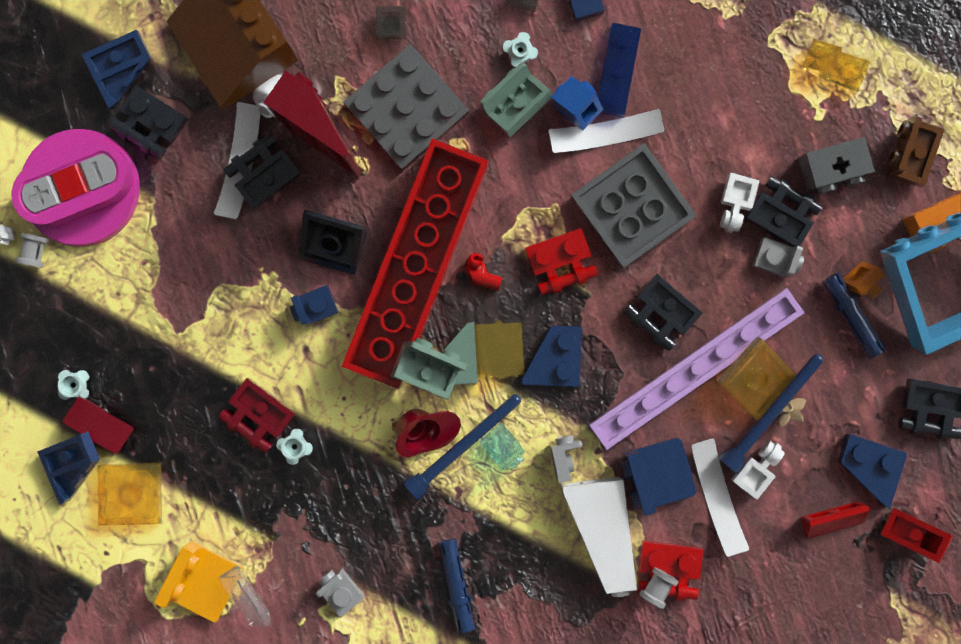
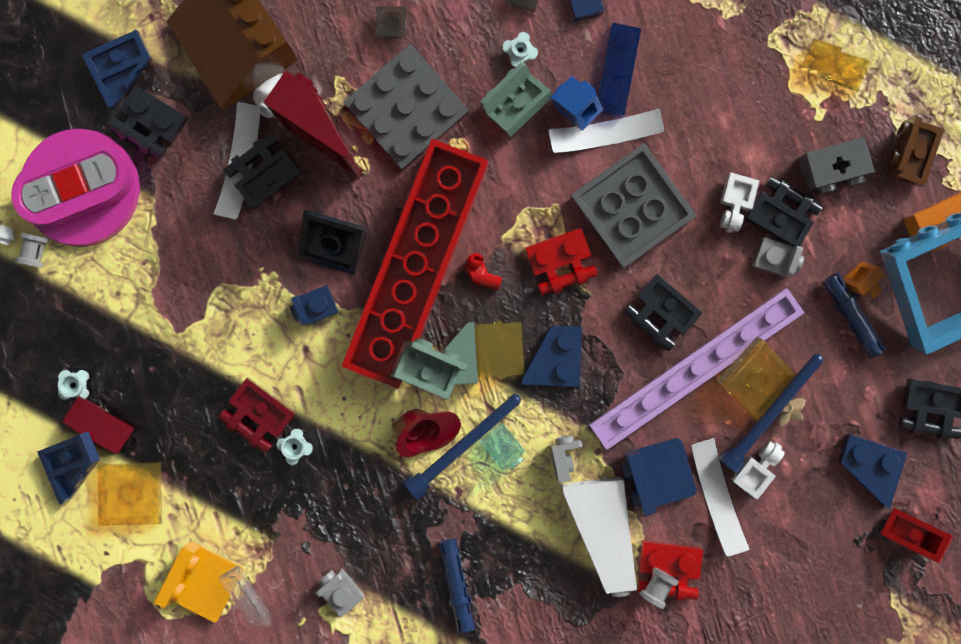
red slope [801,501,870,538] -> none

